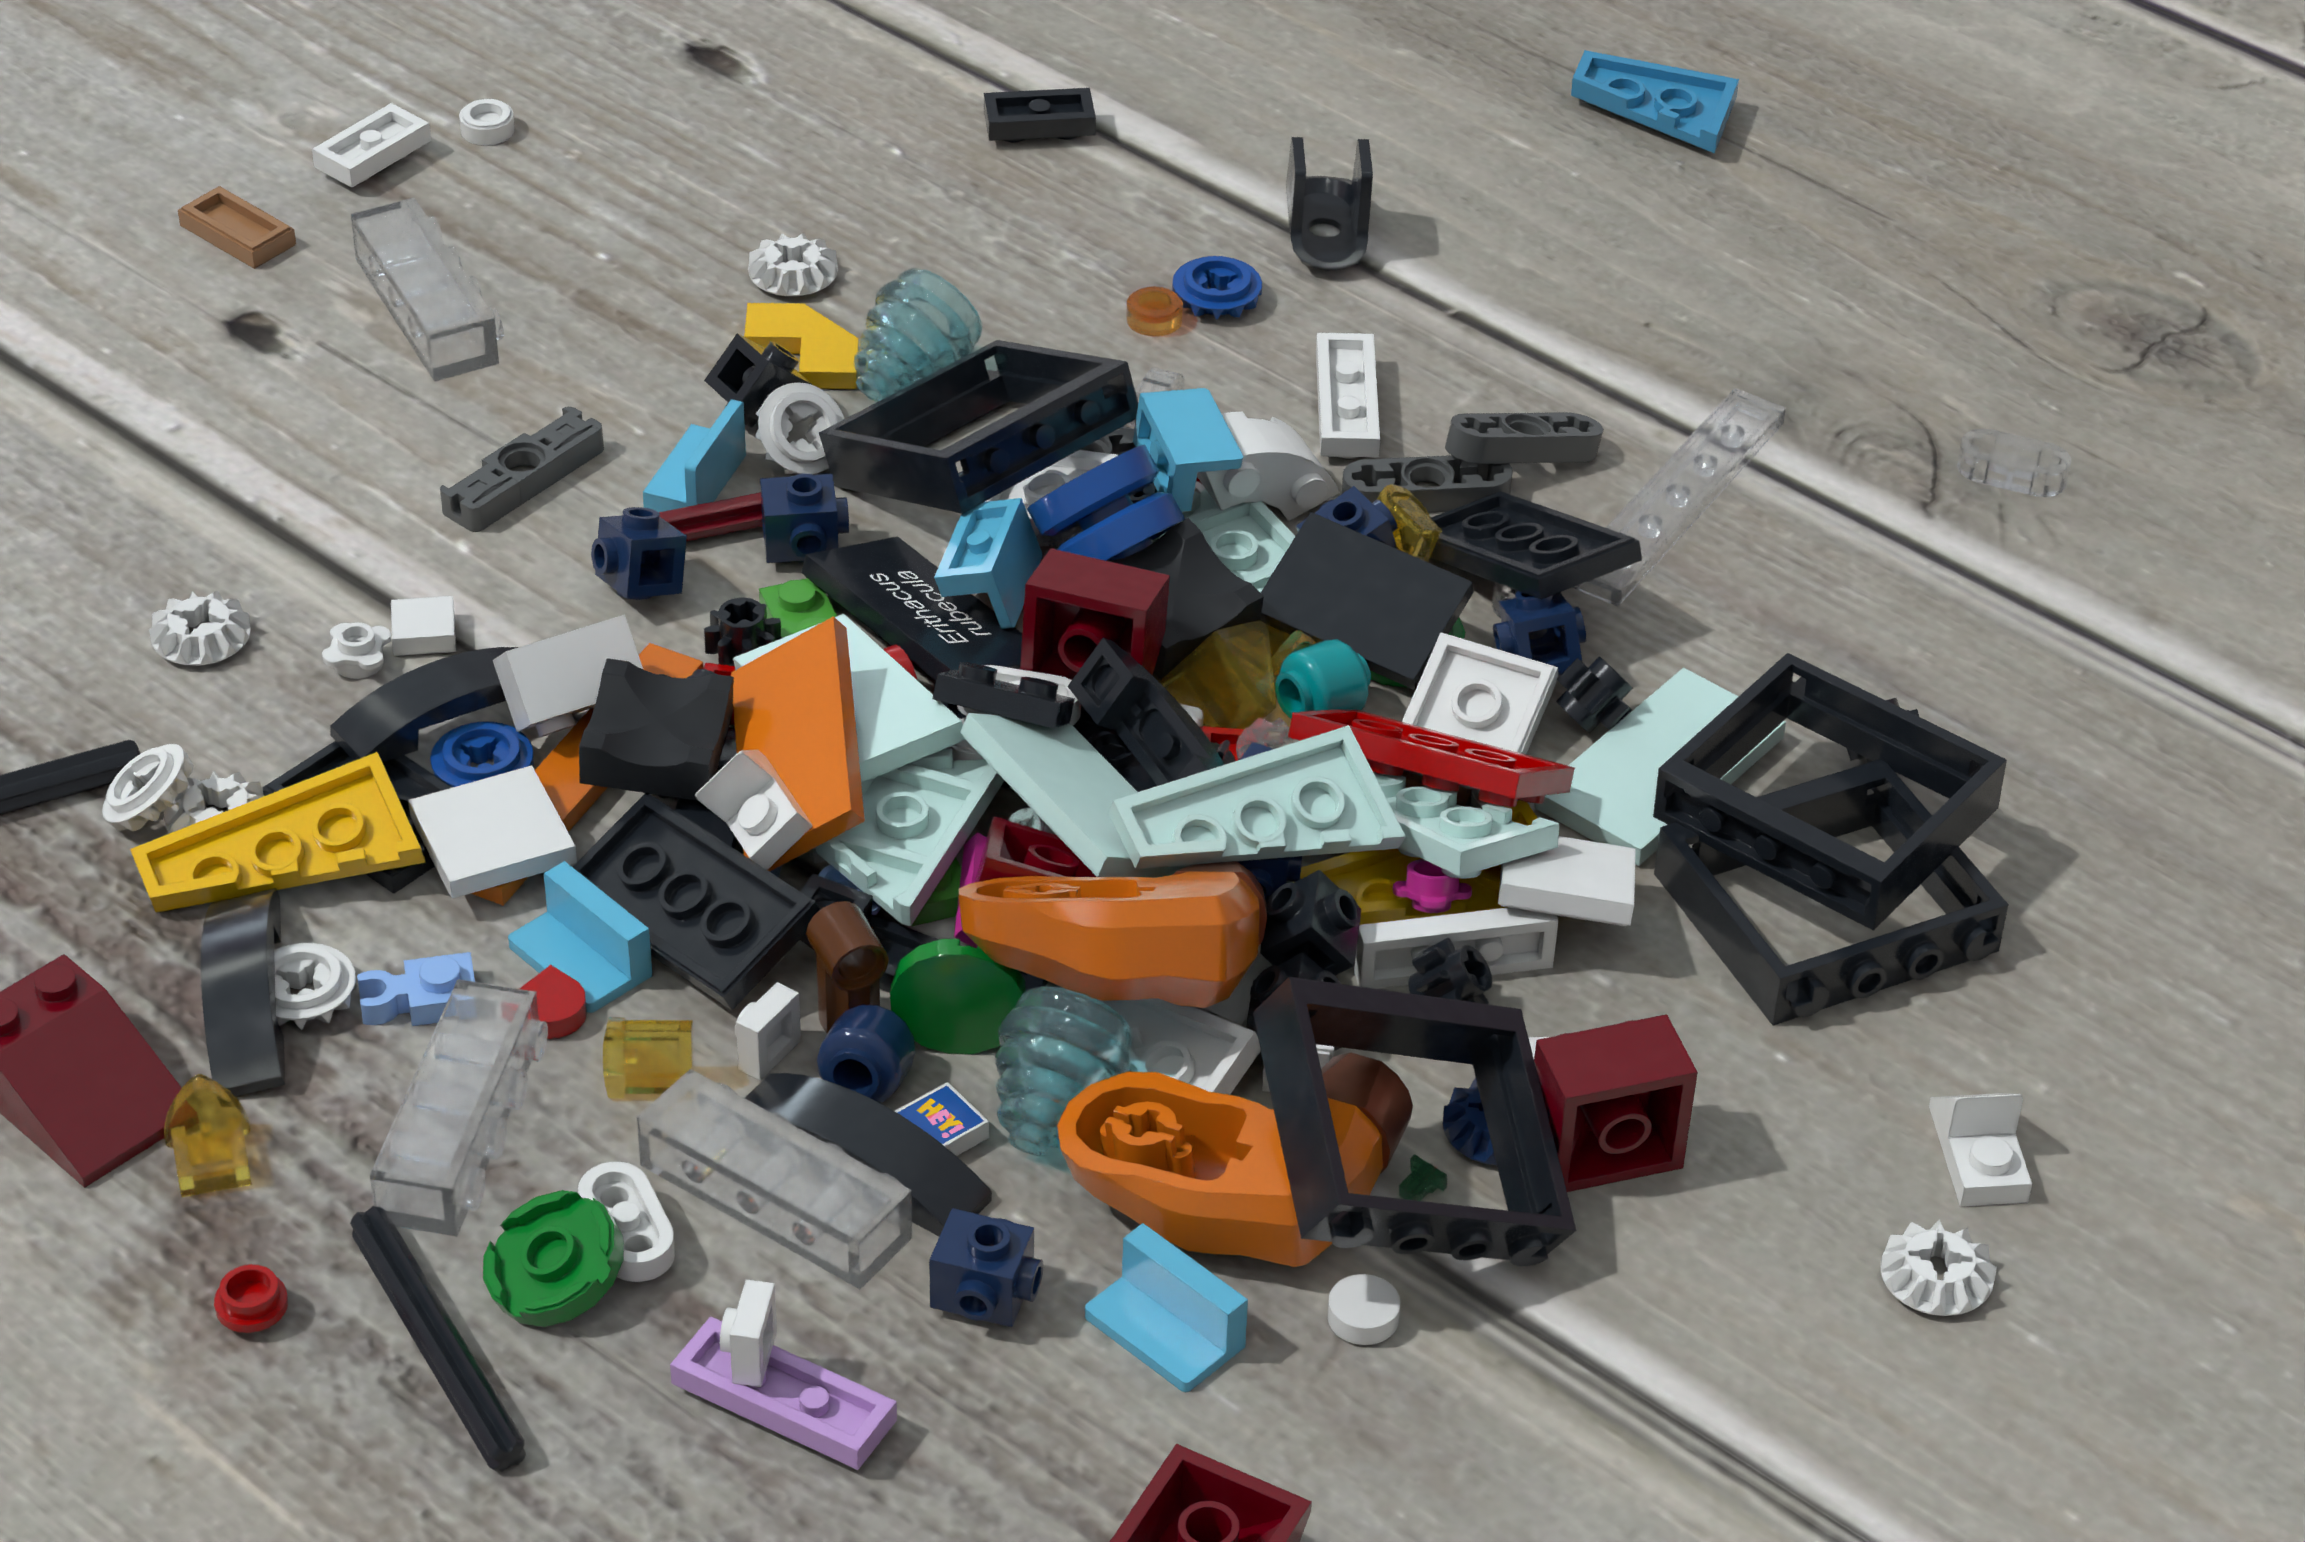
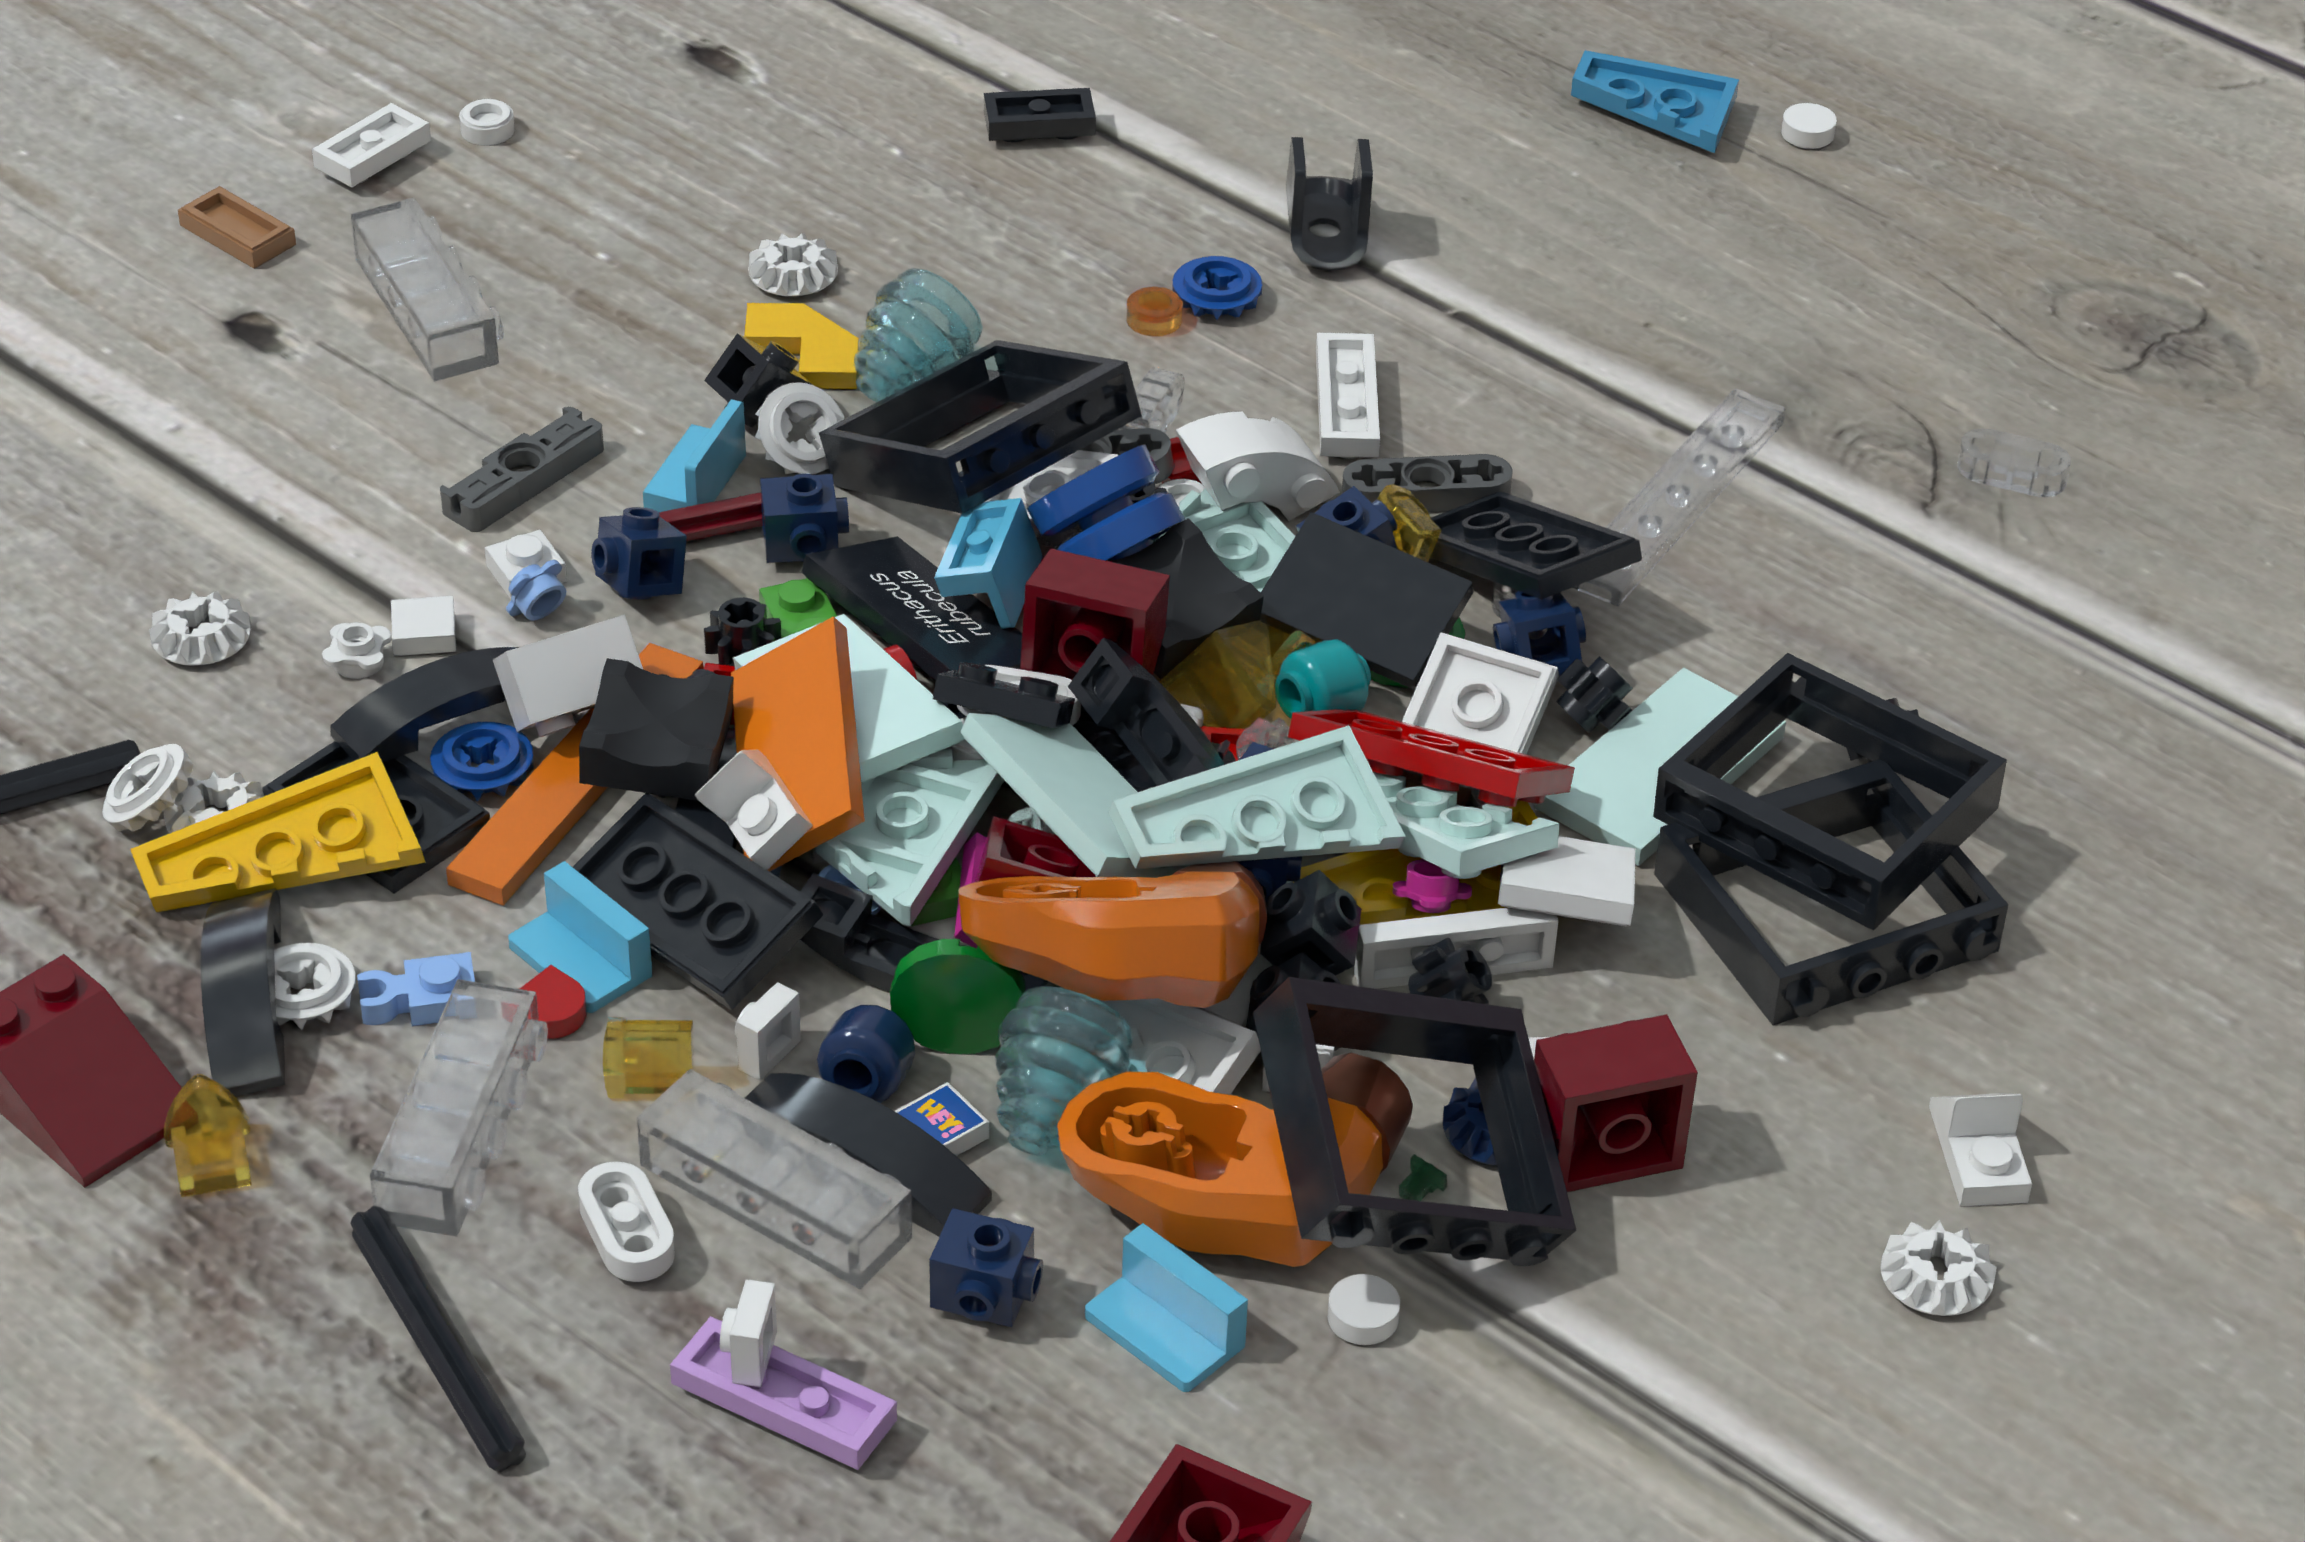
red plate [214,1264,288,1333] -> none
white tile [408,765,577,899] -> none
green tile [483,1190,624,1327] -> none
reddish brown piece [806,901,889,1034] -> none
medium azure panel [1133,388,1243,512] -> none
dark grey beam [1445,412,1604,464] -> none
none -> white plate [485,529,567,599]
none -> light blue plate [506,560,567,621]
none -> white tile [1781,103,1837,149]

